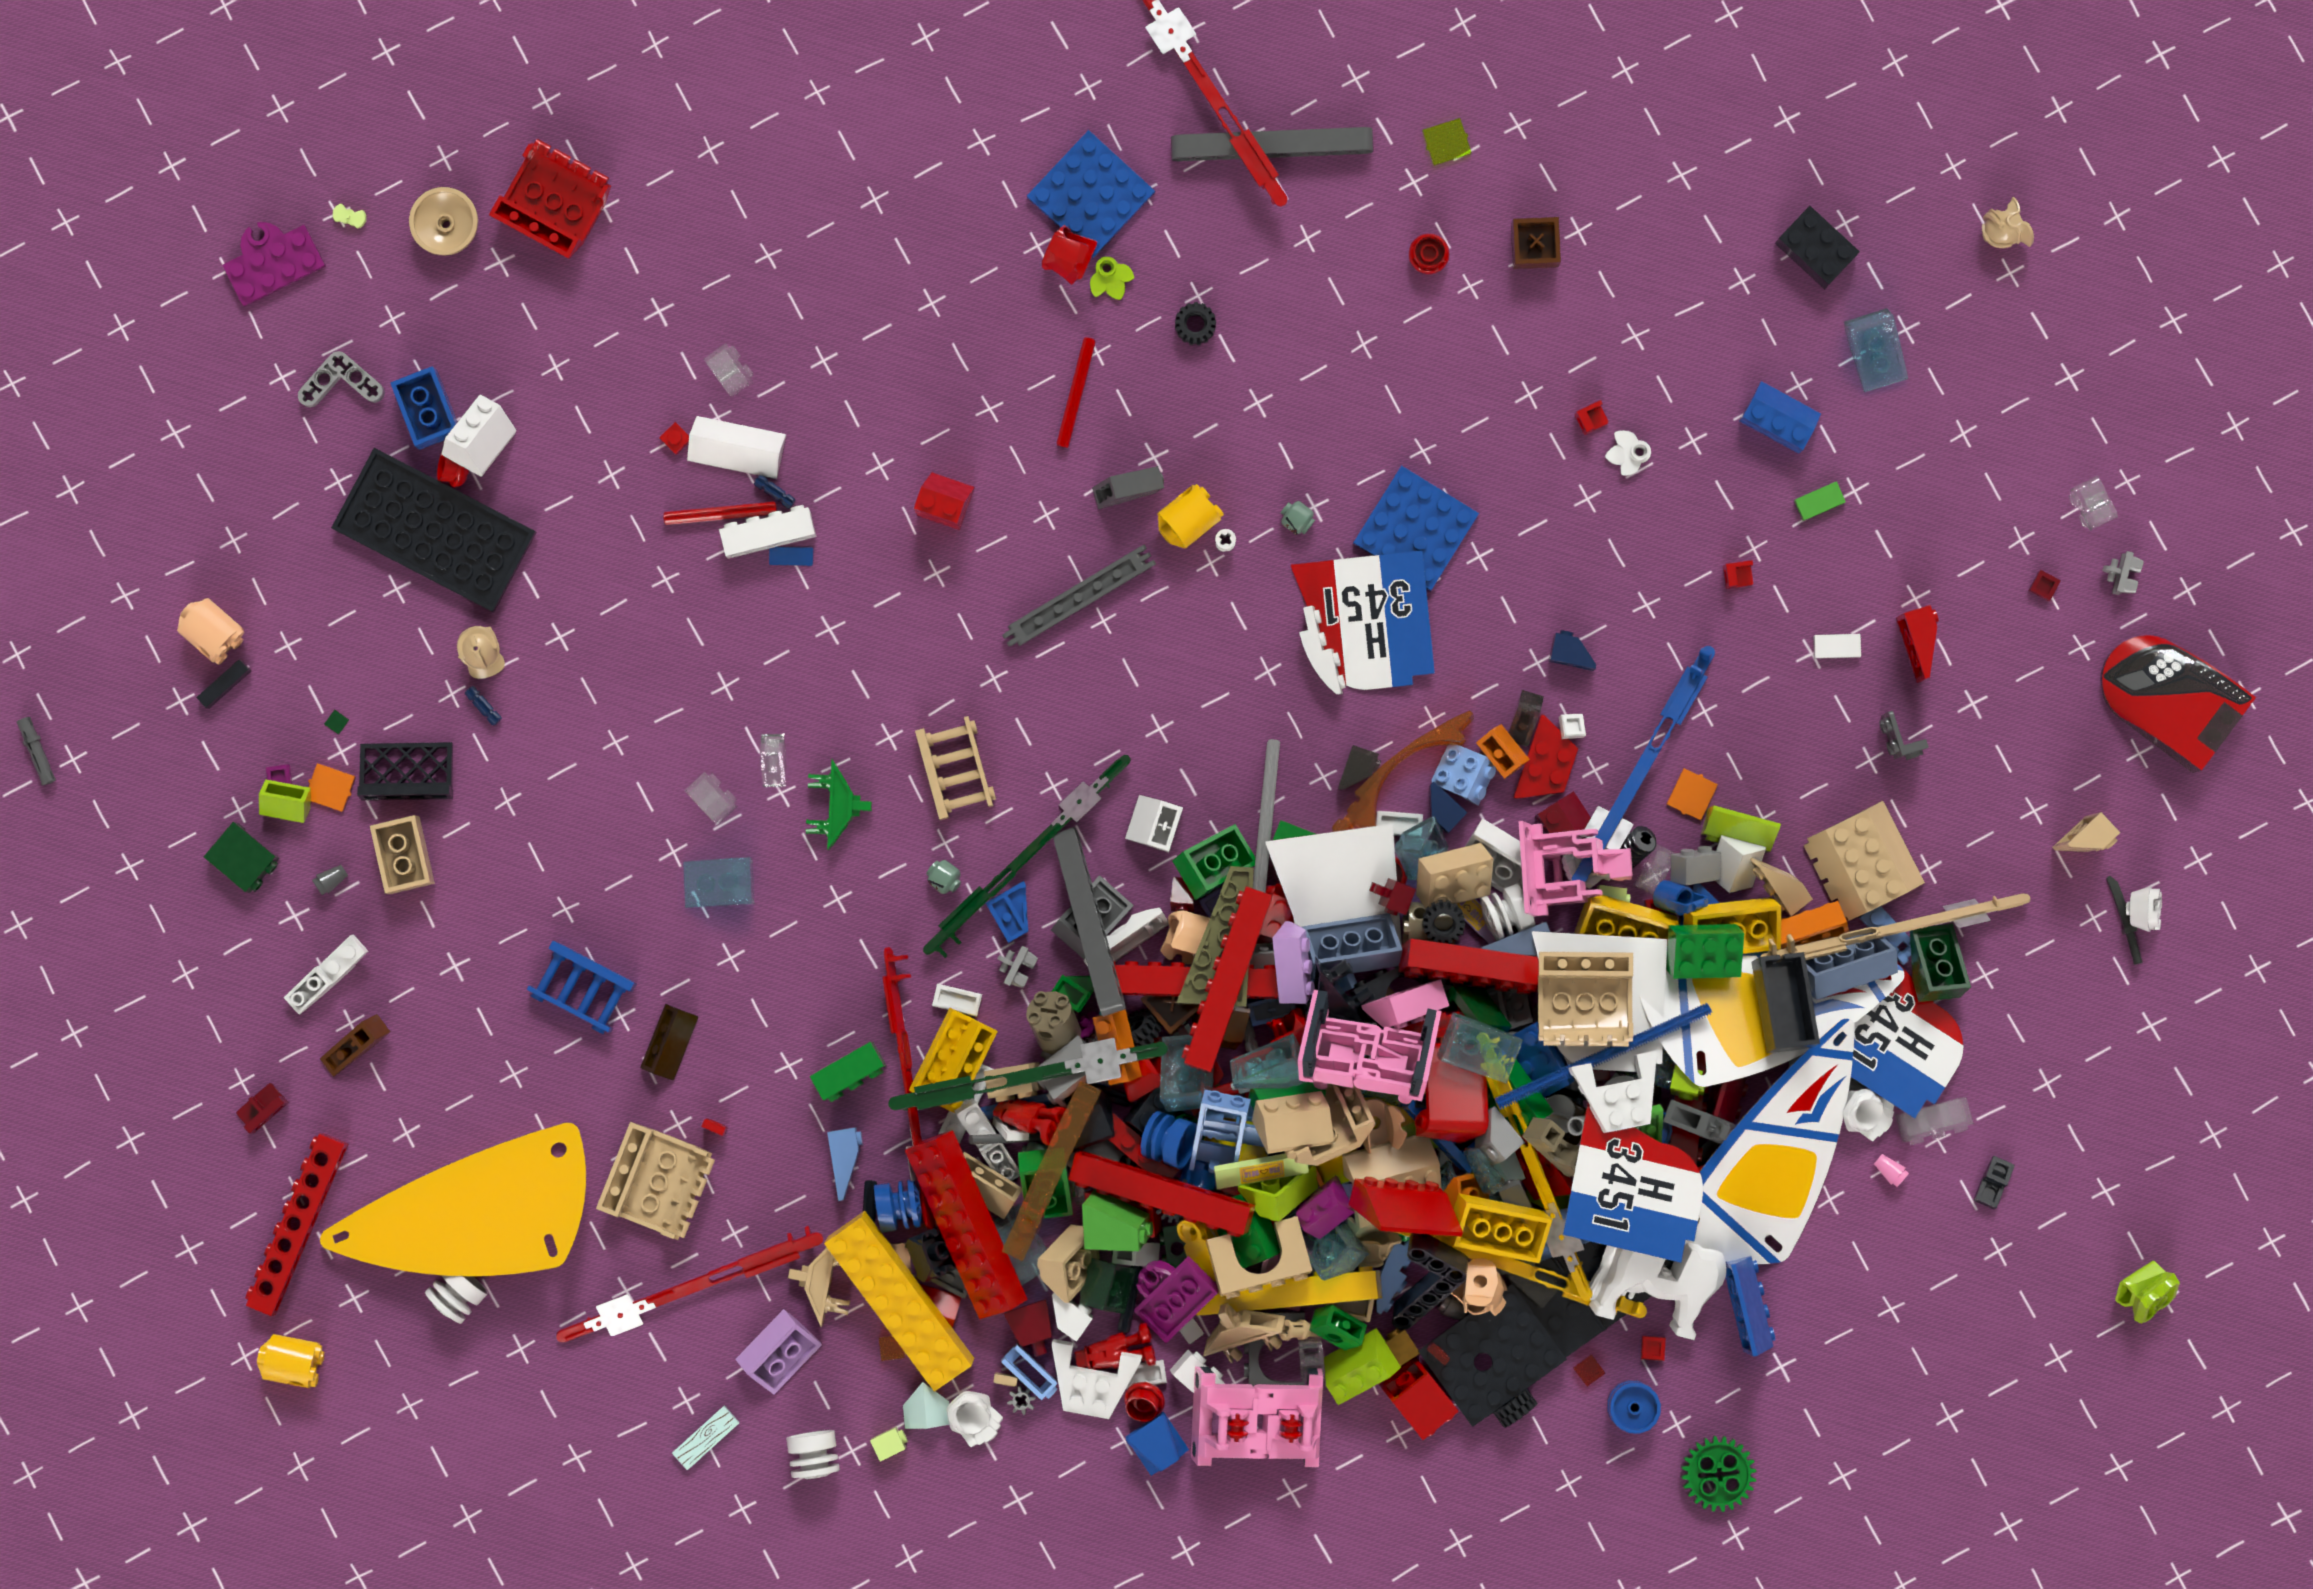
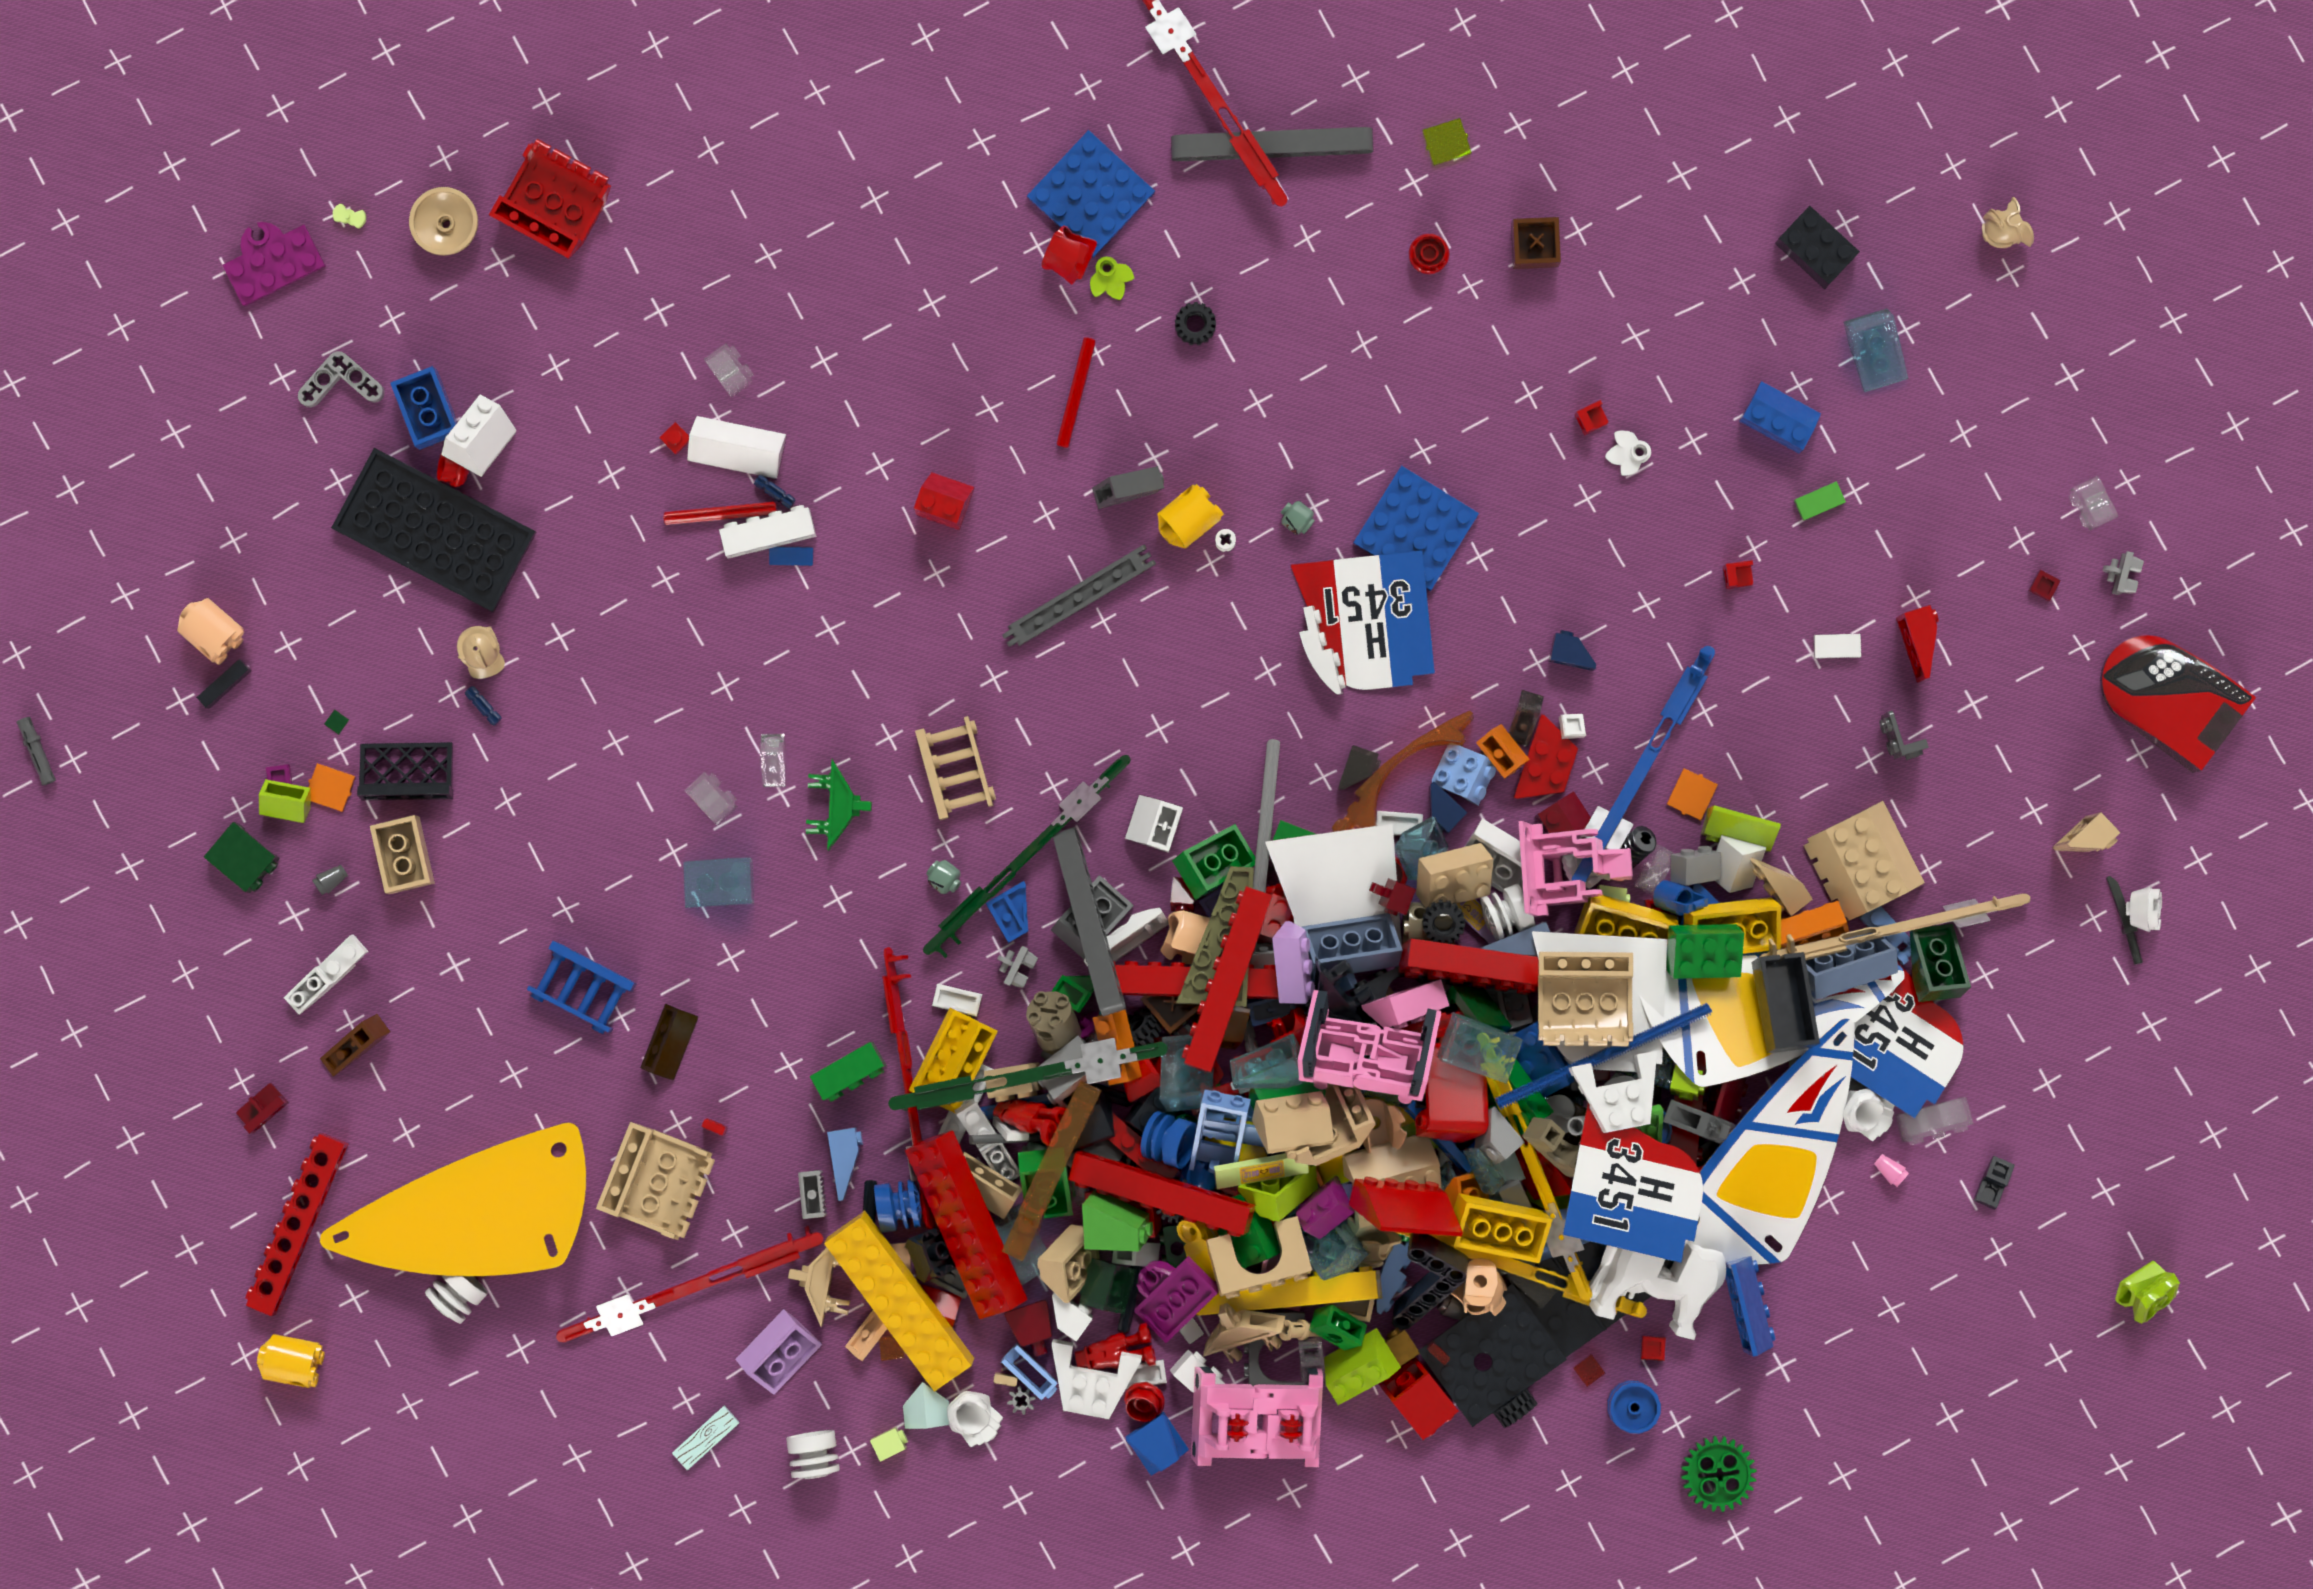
none -> light grey brick [798,1170,827,1219]
none -> light nougat plate [845,1310,887,1361]

